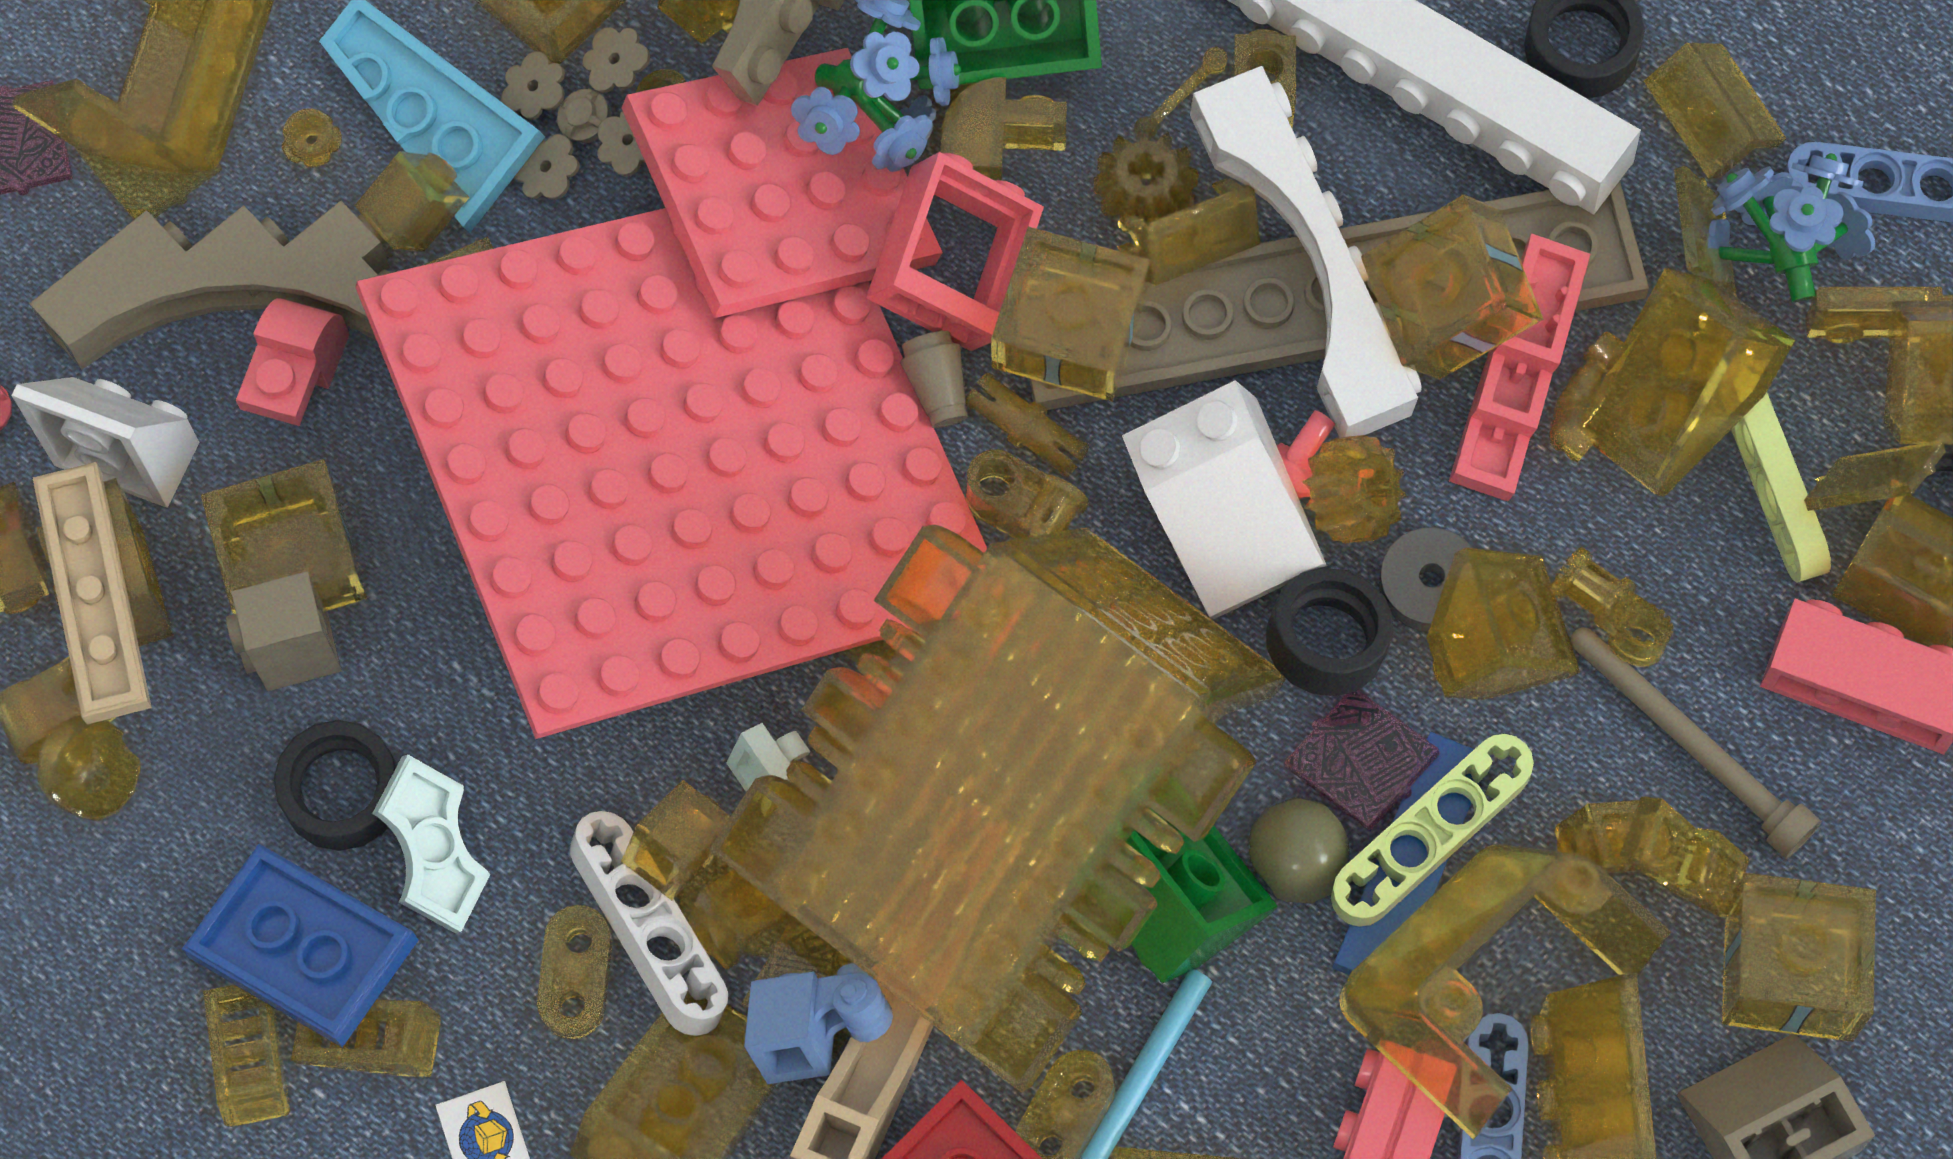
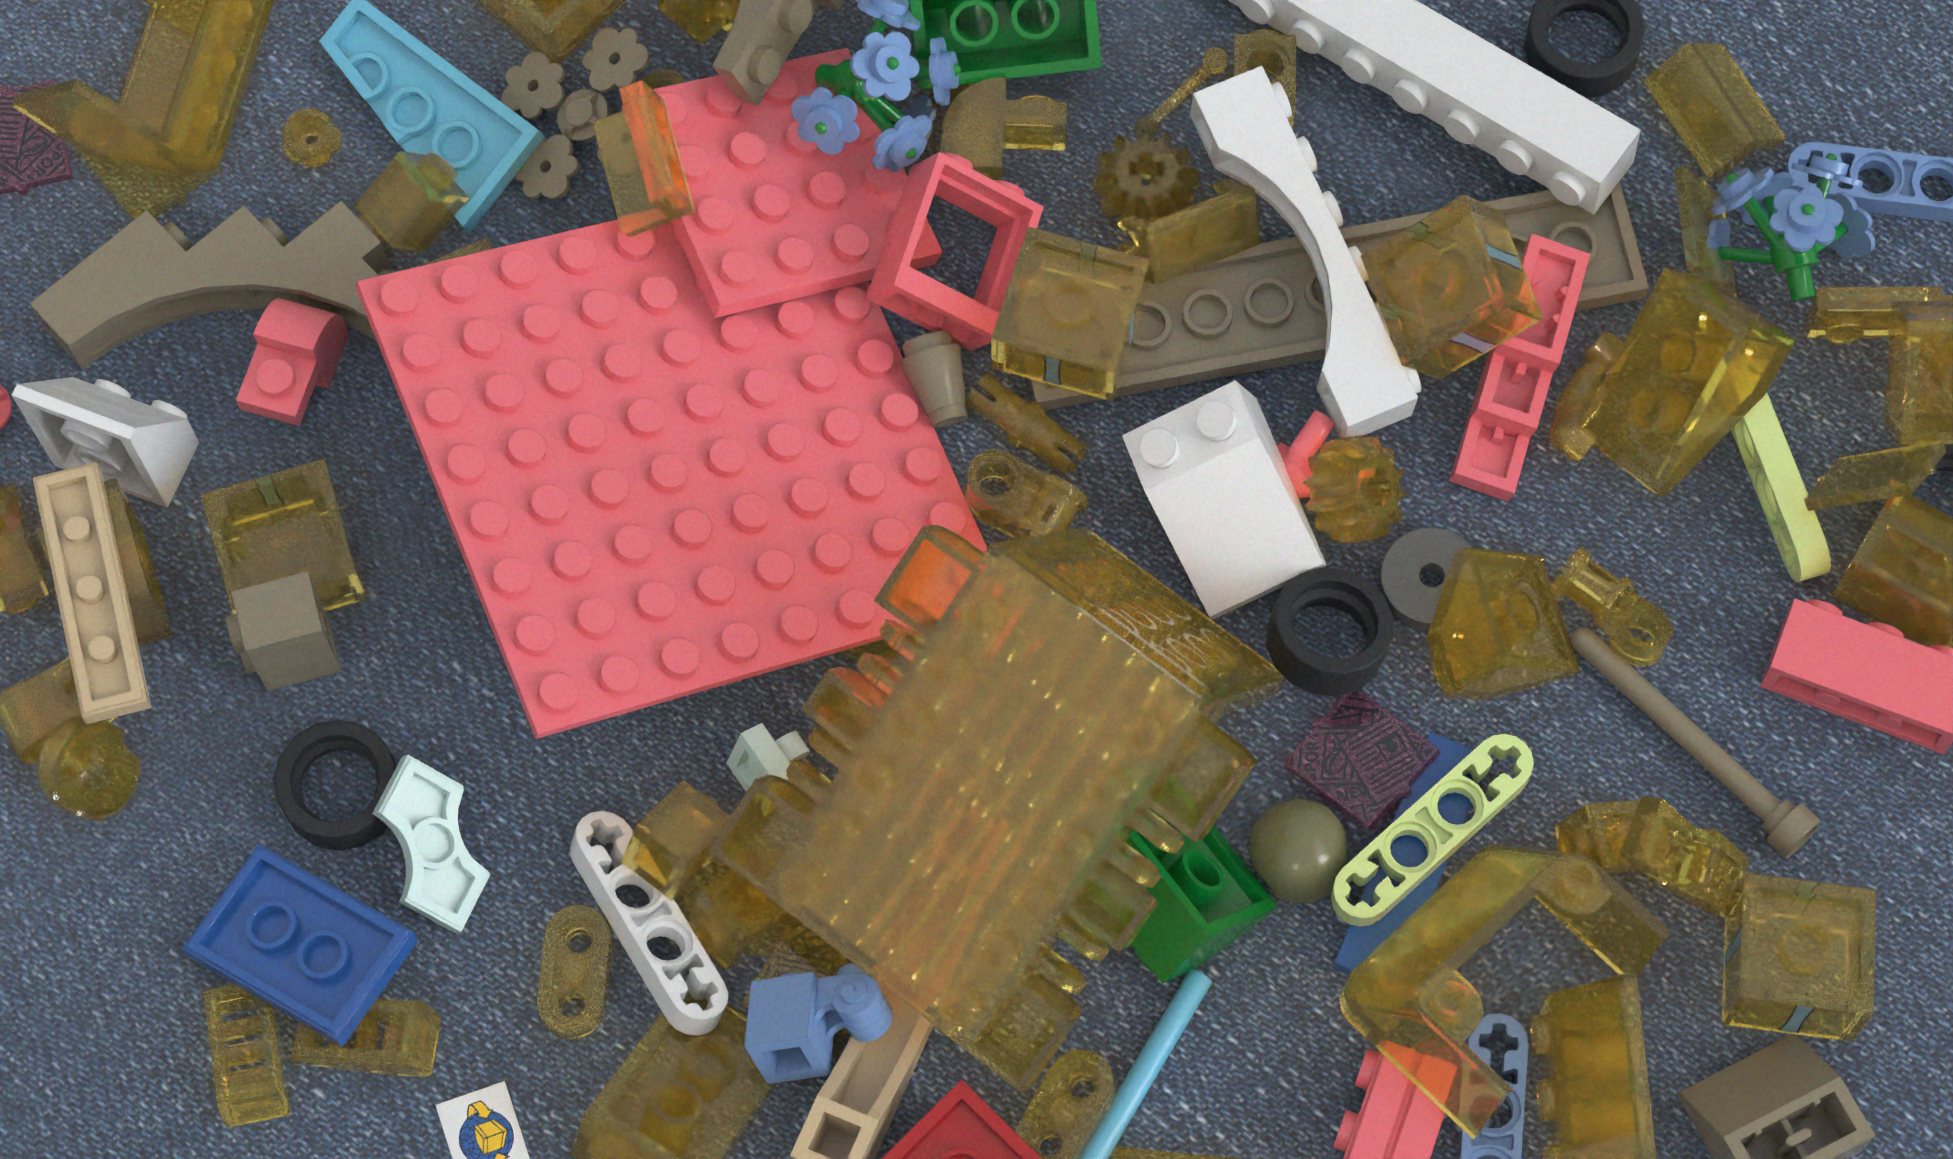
none -> clear yellow panel [594,80,695,237]

